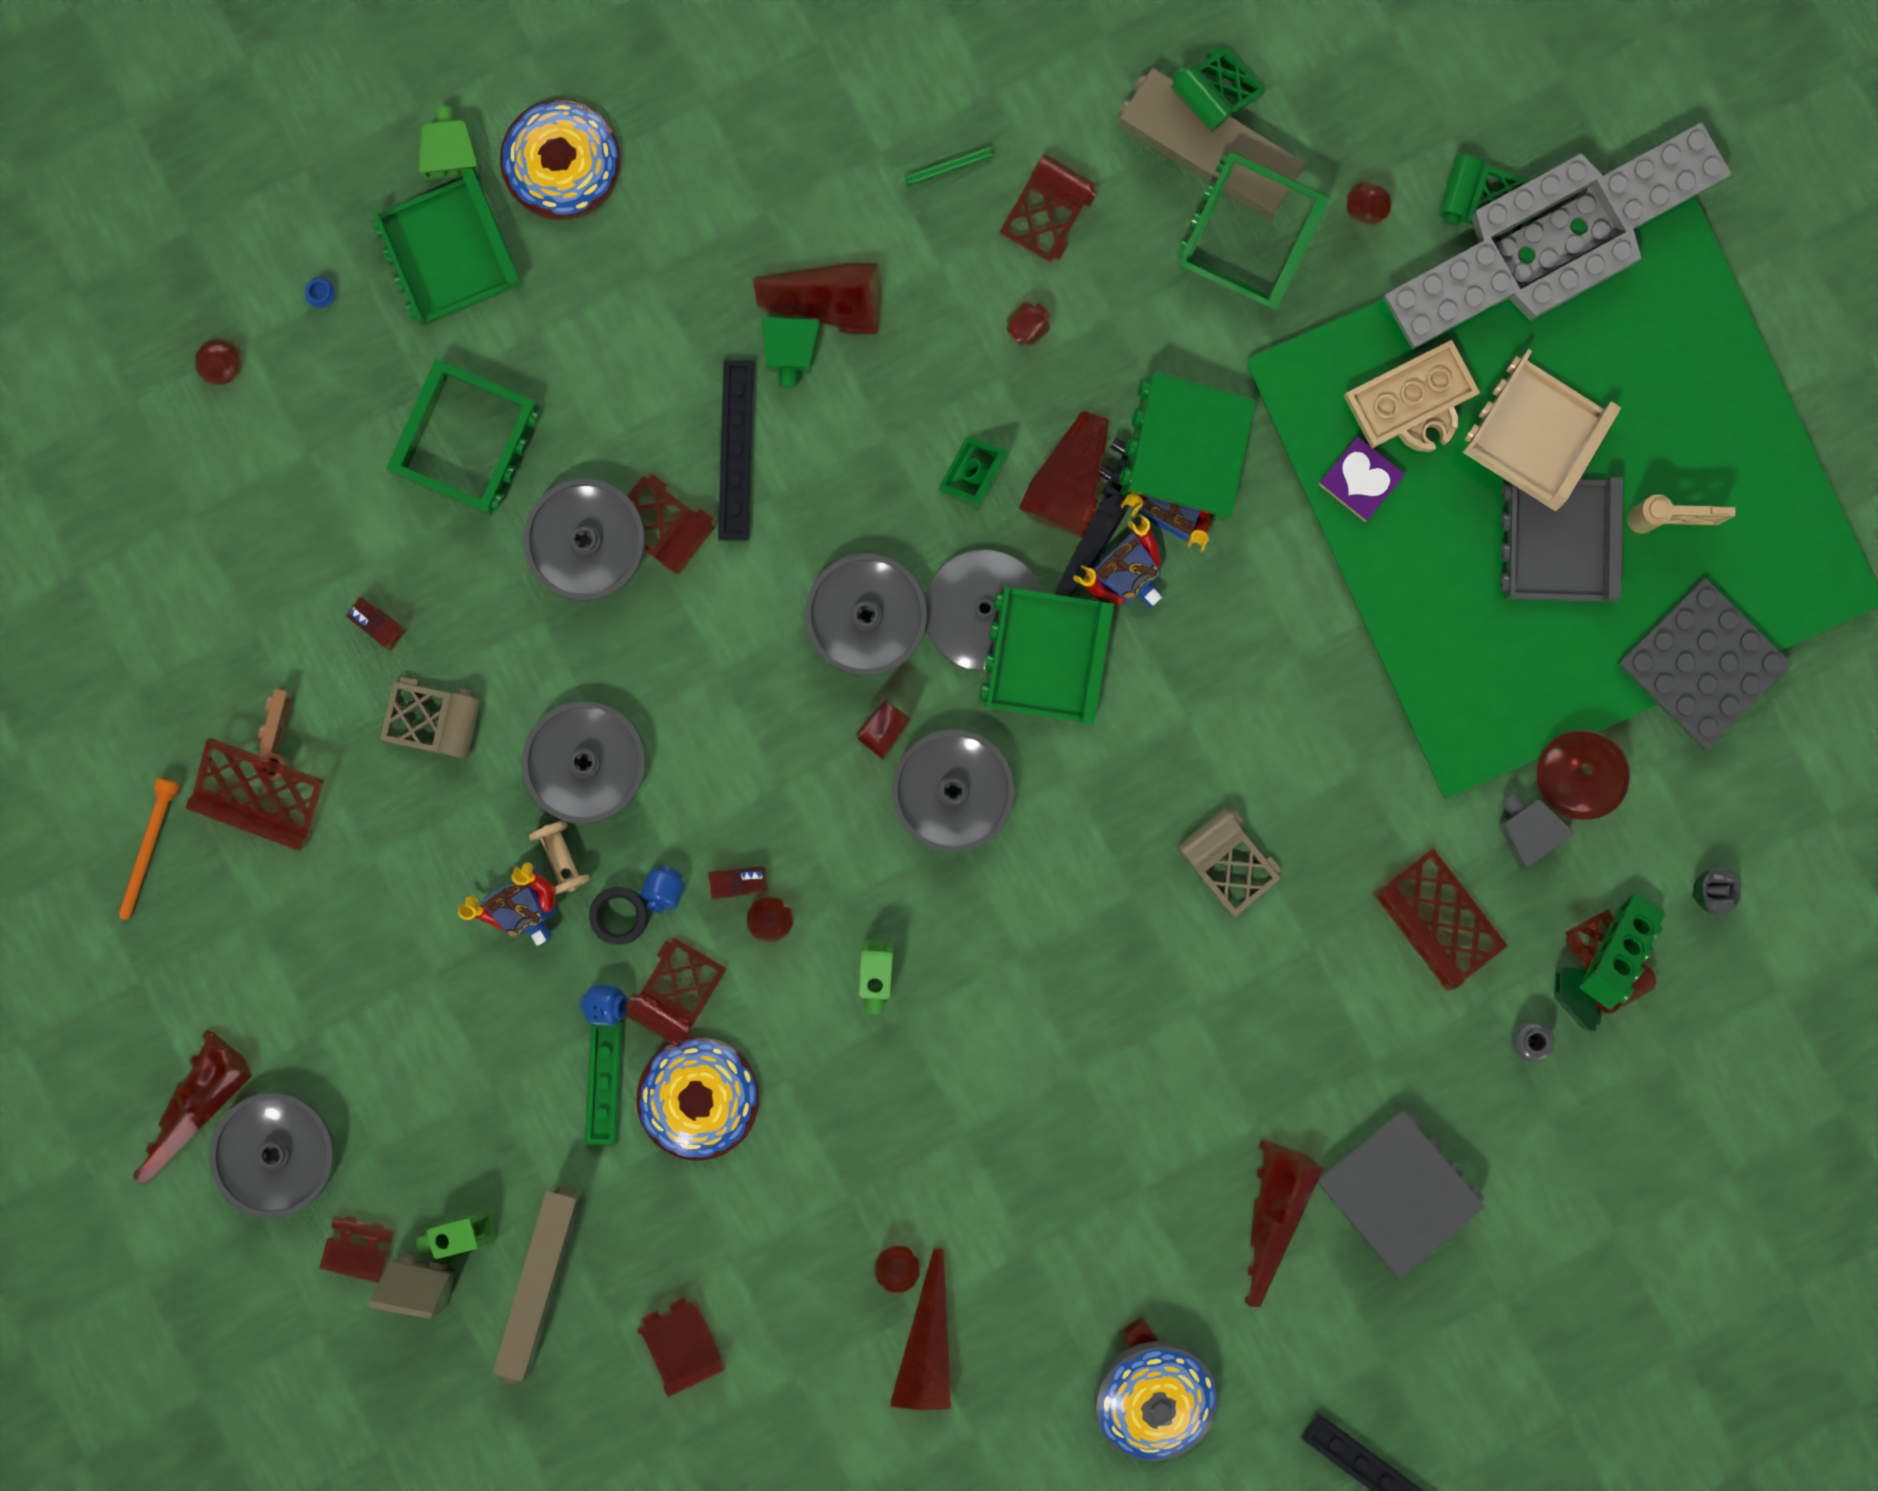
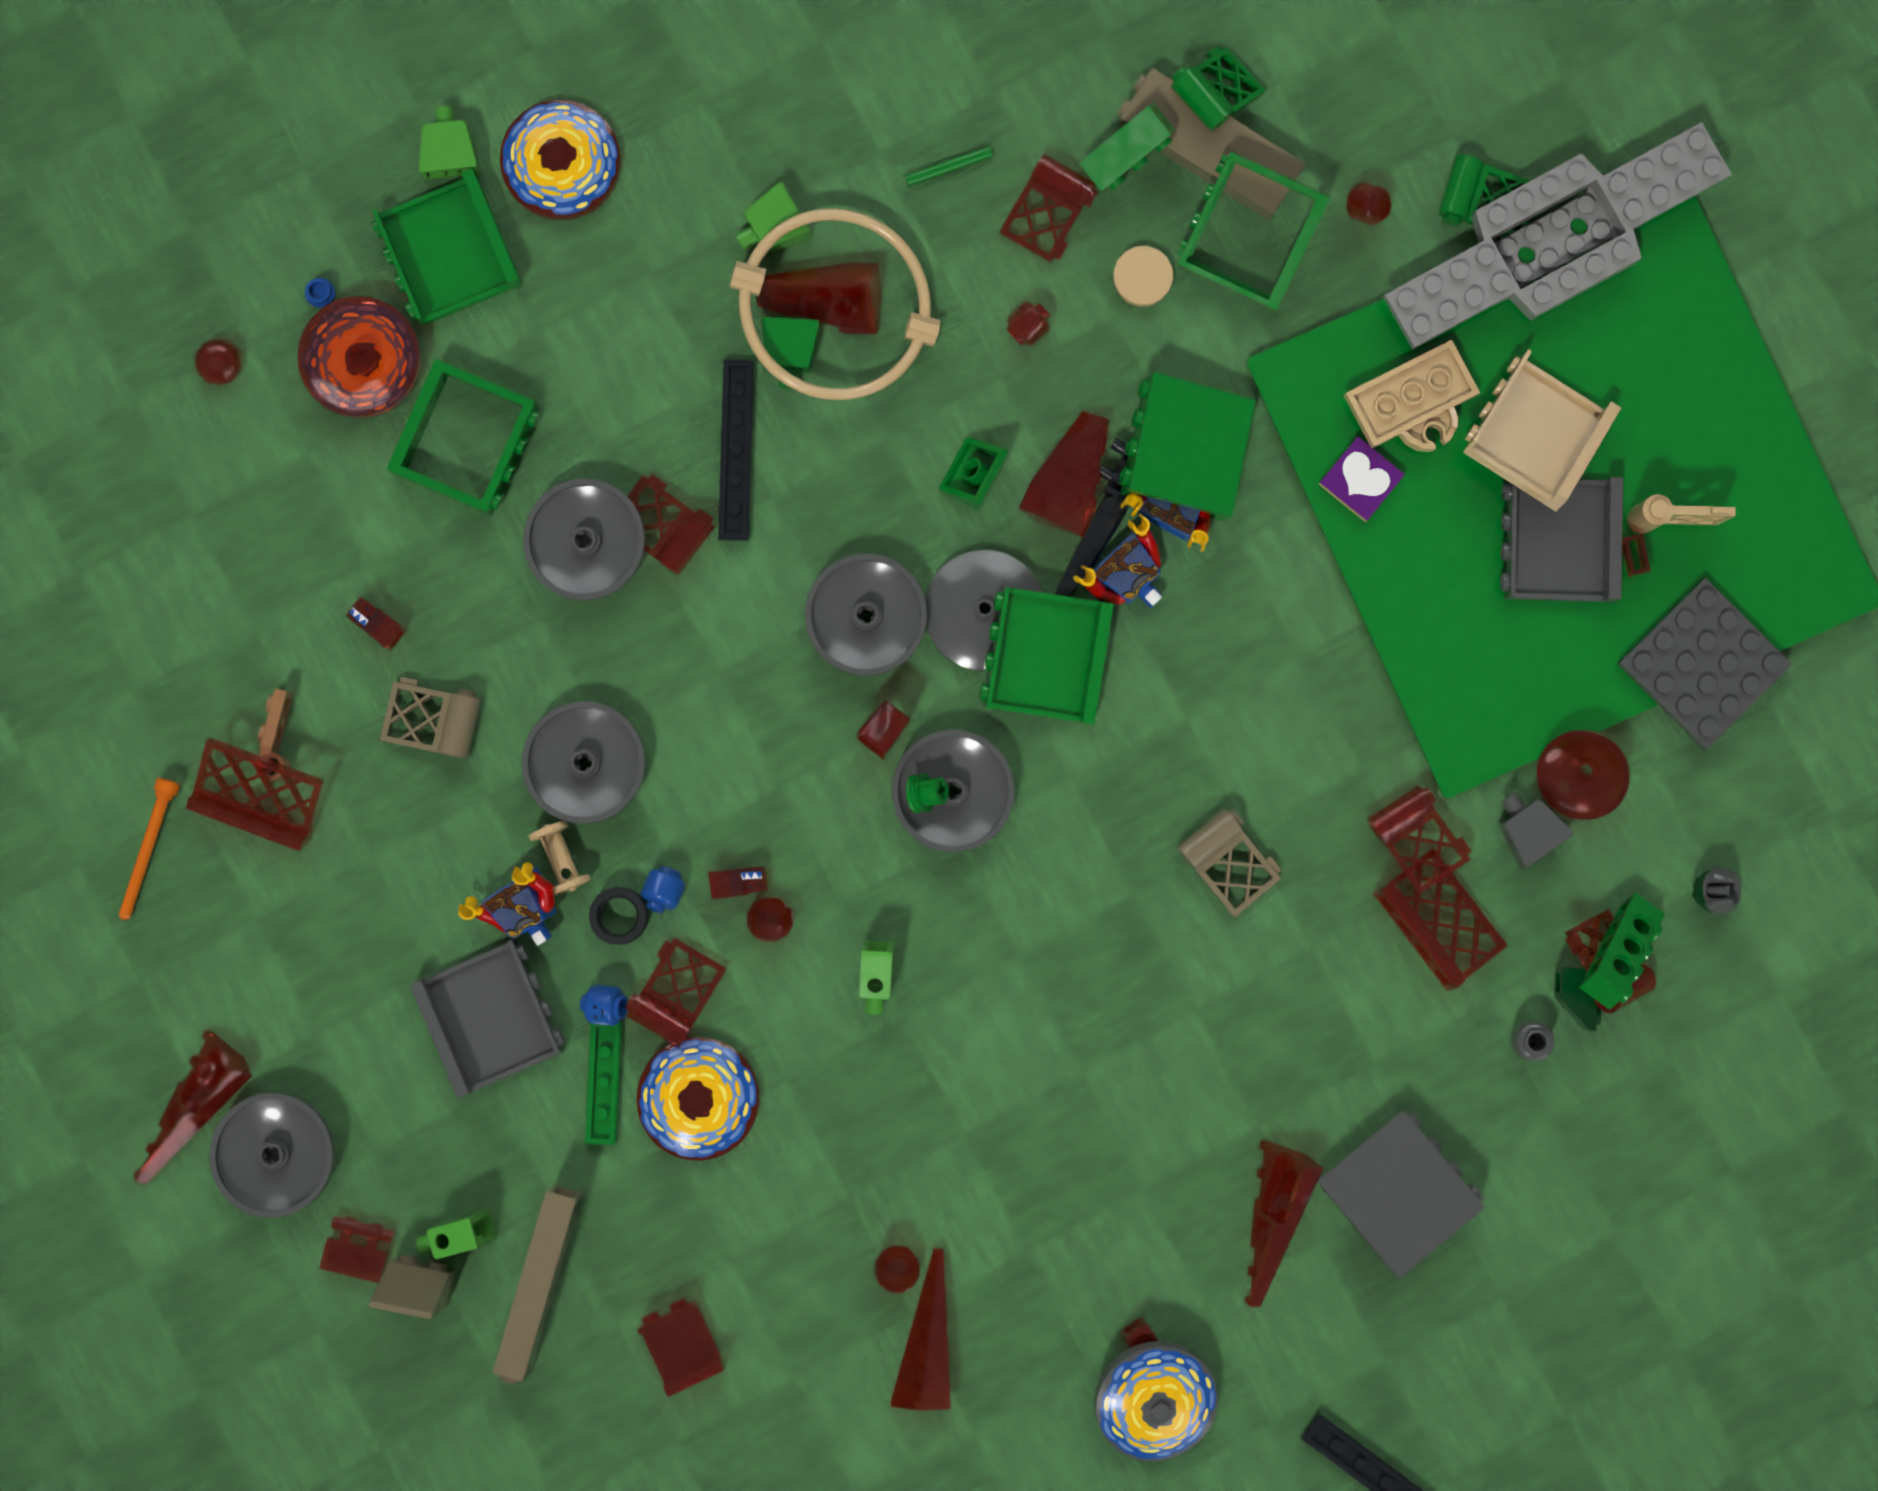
none -> clear red dish [297,296,421,418]
none -> dark grey panel [410,940,565,1098]
none -> tan piece [729,208,941,400]
none -> bright green torso [735,182,811,255]
none -> green piece [906,773,949,813]
none -> green brick [1079,102,1176,192]
none -> tan tile [1113,246,1173,307]
none -> clear red piece [1367,785,1472,895]
none -> clear red piece [1622,533,1652,578]

